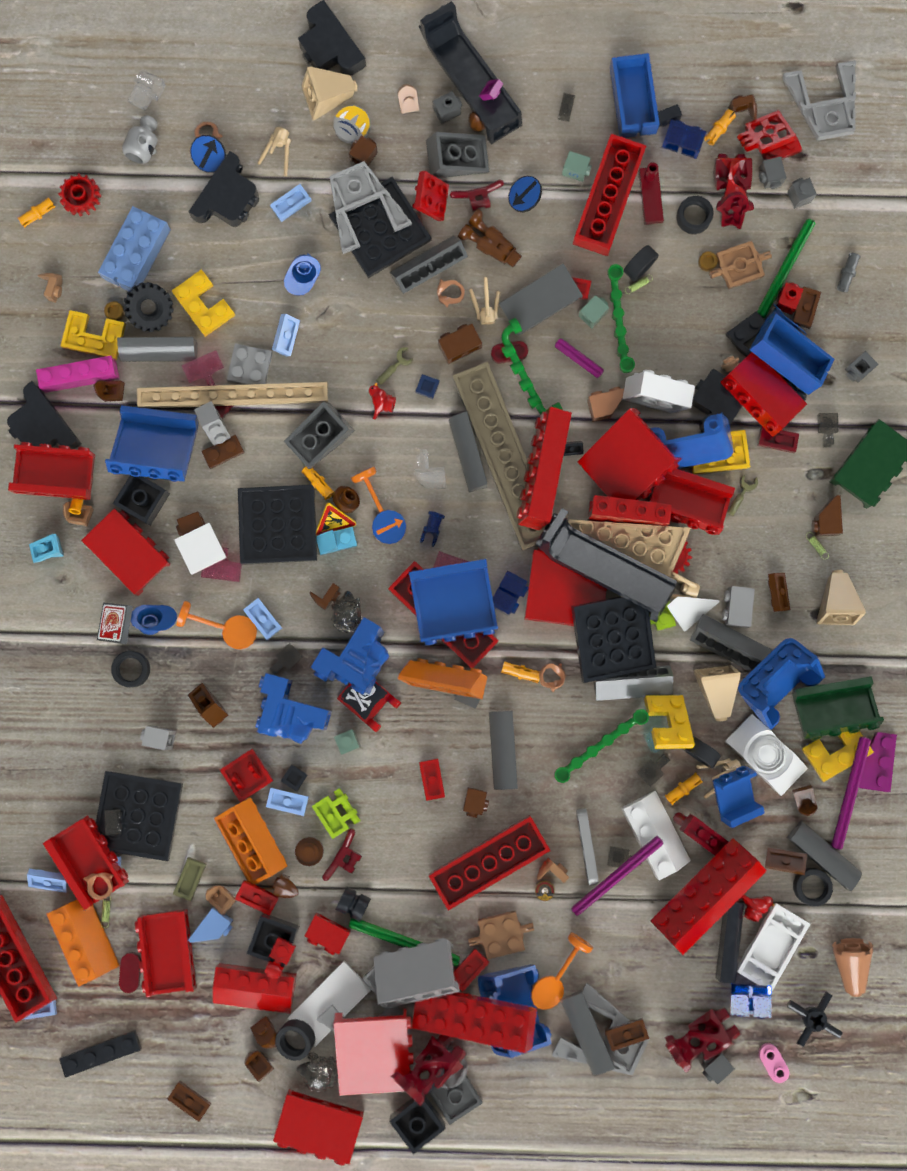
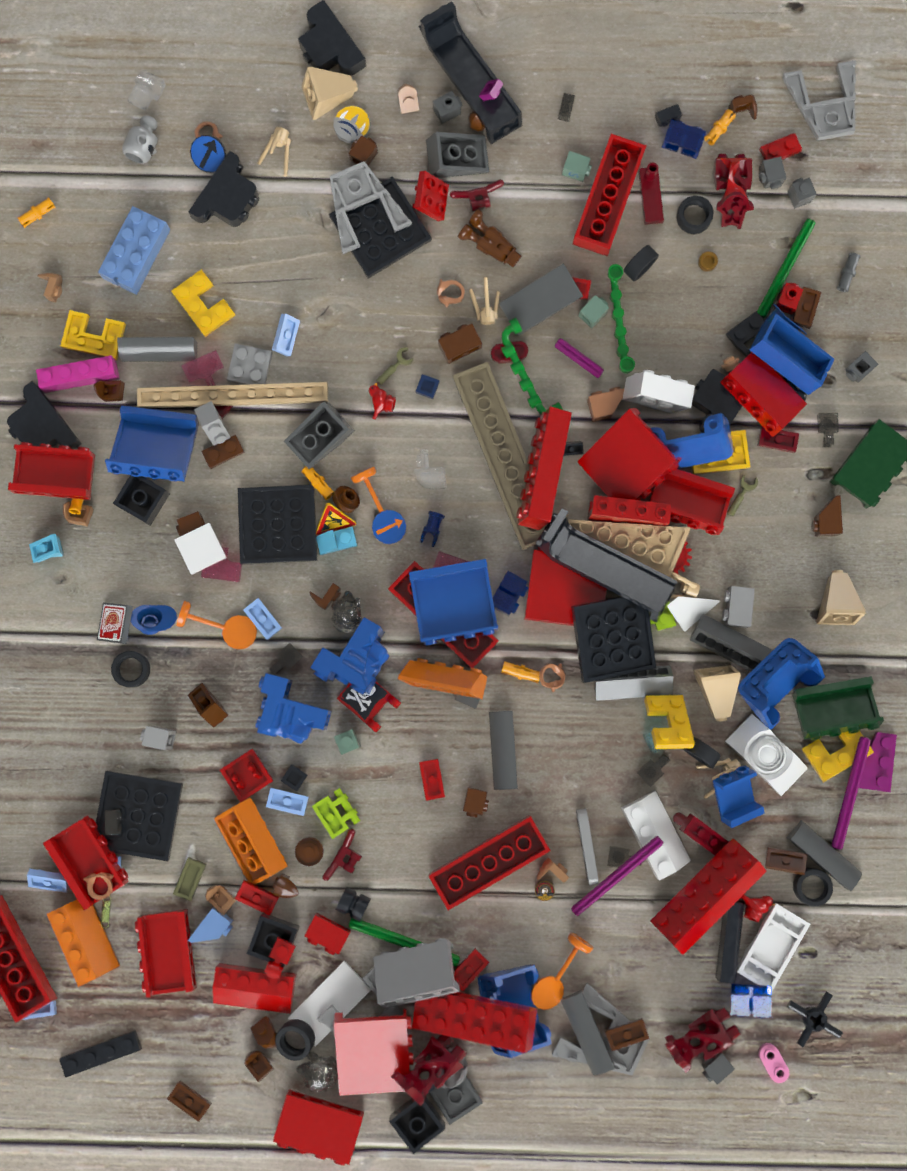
red gear [58,174,102,217] -> none
red panel [81,508,171,596] -> none
pearl gold tile [104,301,124,321] -> none
dark red tile [119,952,141,993] -> none
black tyre [123,282,174,332] -> none
light blue plate [270,184,312,222] -> none
piece [284,253,321,296] -> none
dark grey brick [390,235,468,294] -> none
dark grey brick [449,411,488,493] -> none
medium nougat plate [468,911,534,960] -> none
blue piece [508,176,542,213] -> none
green bar [554,709,649,783] -> none
blue piece [610,53,660,138] -> none
yellowish green piece [625,275,653,294] -> none
light orange pin [664,772,703,805] -> none
medium nougat plate [709,241,772,290] -> none
red piece [737,110,796,154] -> none
reddish brown plate [768,573,791,612] -> none
reddish brown plate [792,785,818,816] -> none
yellowish green piece [806,532,829,559] -> none
nougat cone [832,938,873,997] -> none

